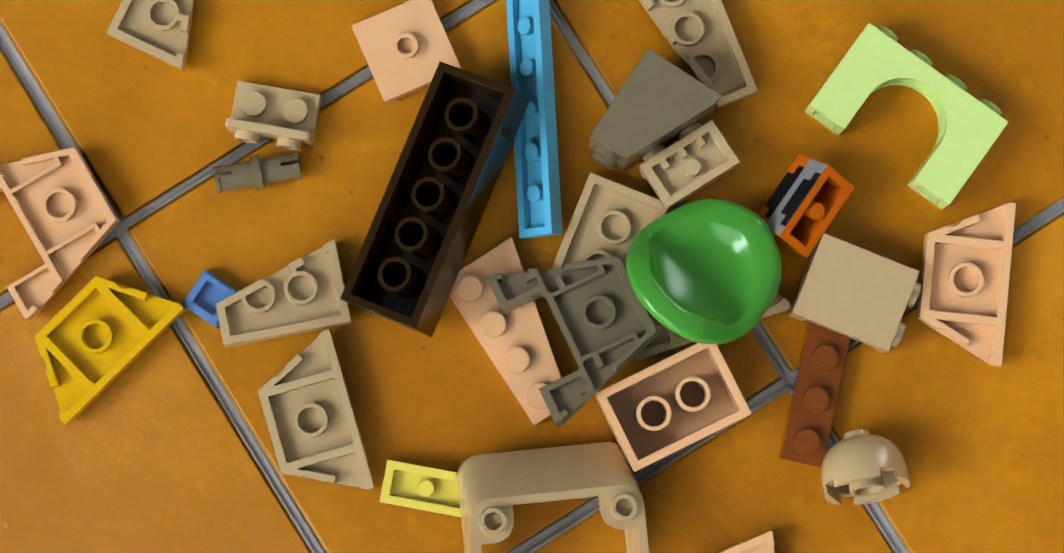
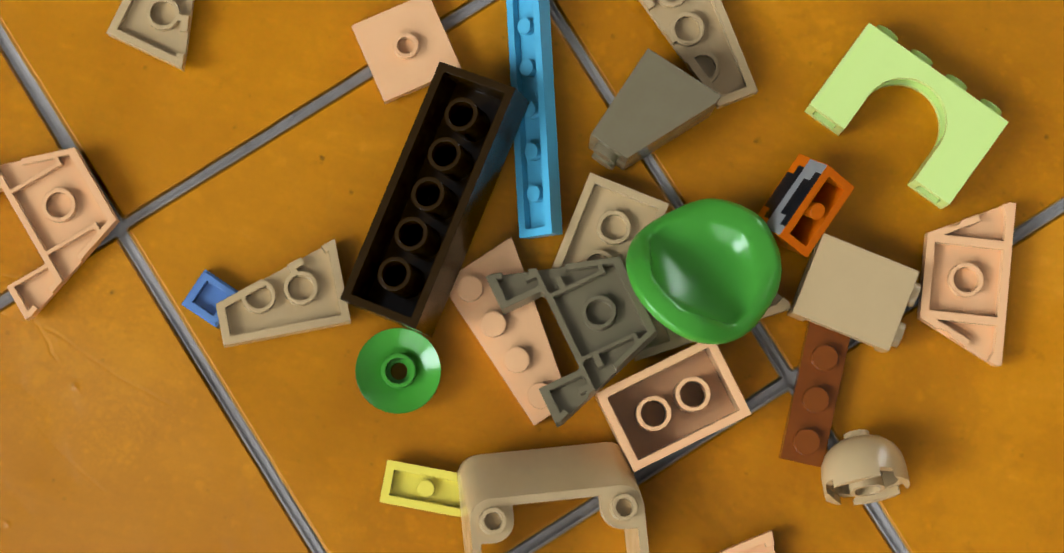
yellow wing [34,276,186,425] -> none
dark tan pin [213,152,302,194] -> none
tan bracket [225,81,322,151] -> none
tan wing [258,329,376,490] -> none
tan bracket [640,120,740,211] -> none
none -> bright green dish [355,328,441,414]

